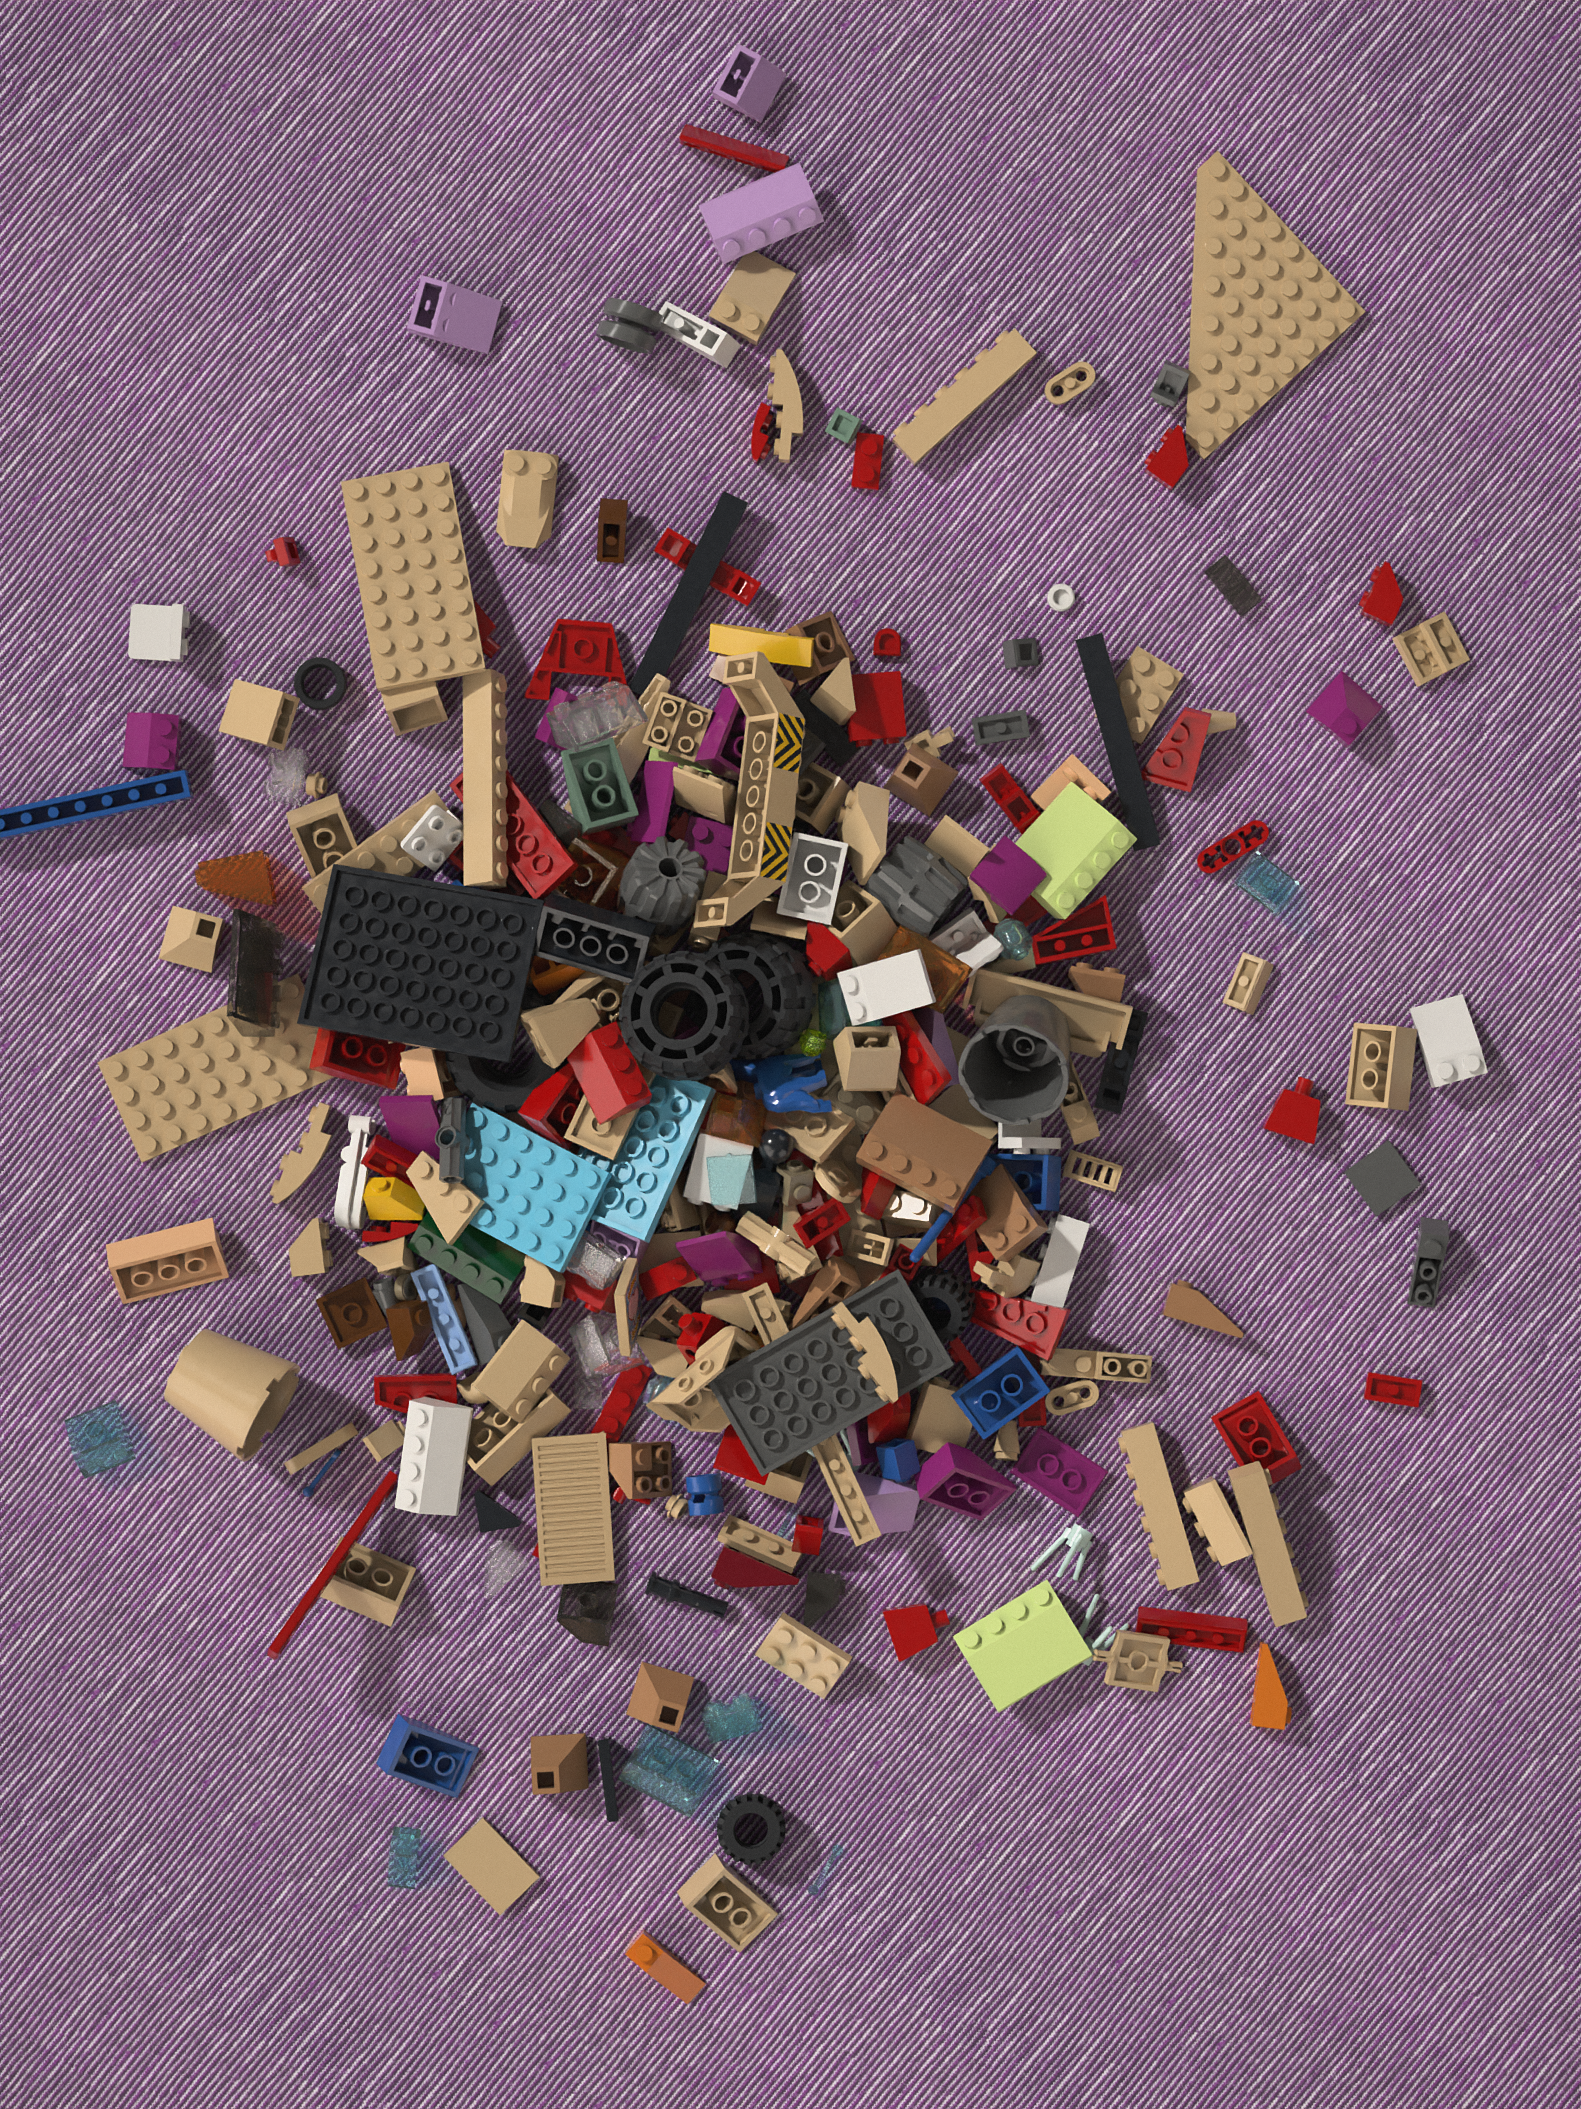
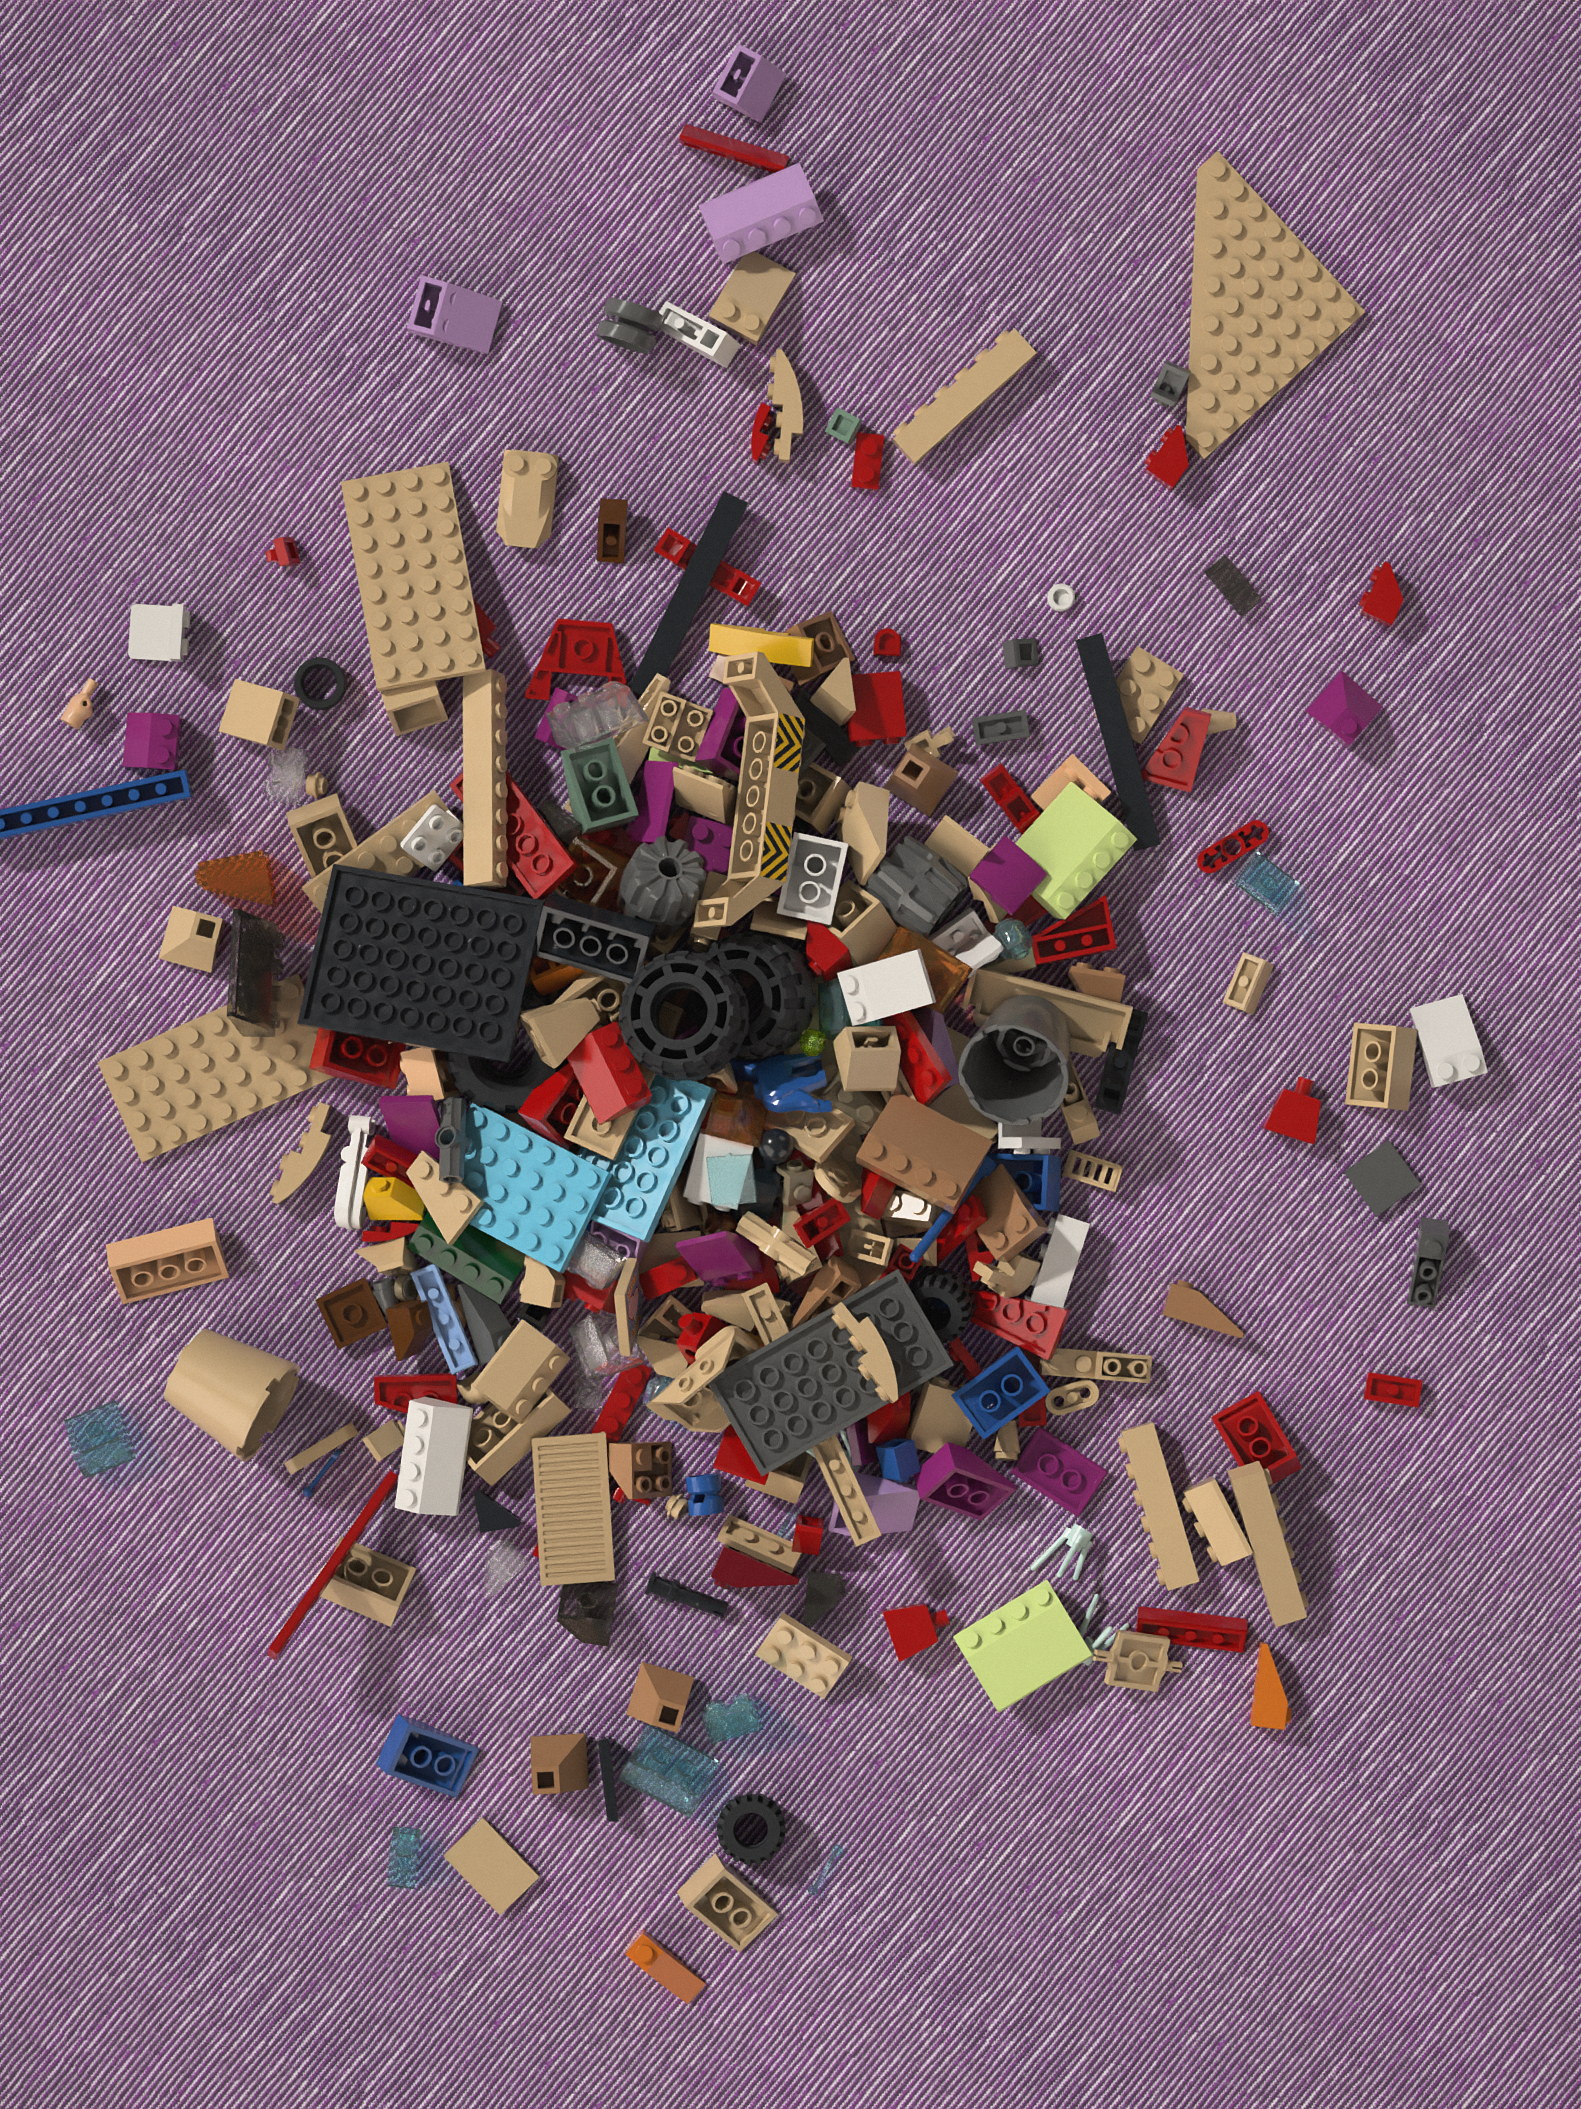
tan slope [289,1217,333,1277] -> none
tan plate [1045,362,1095,405] -> none
tan slope [1392,611,1470,687] -> none
none -> light nougat piece [60,678,98,730]

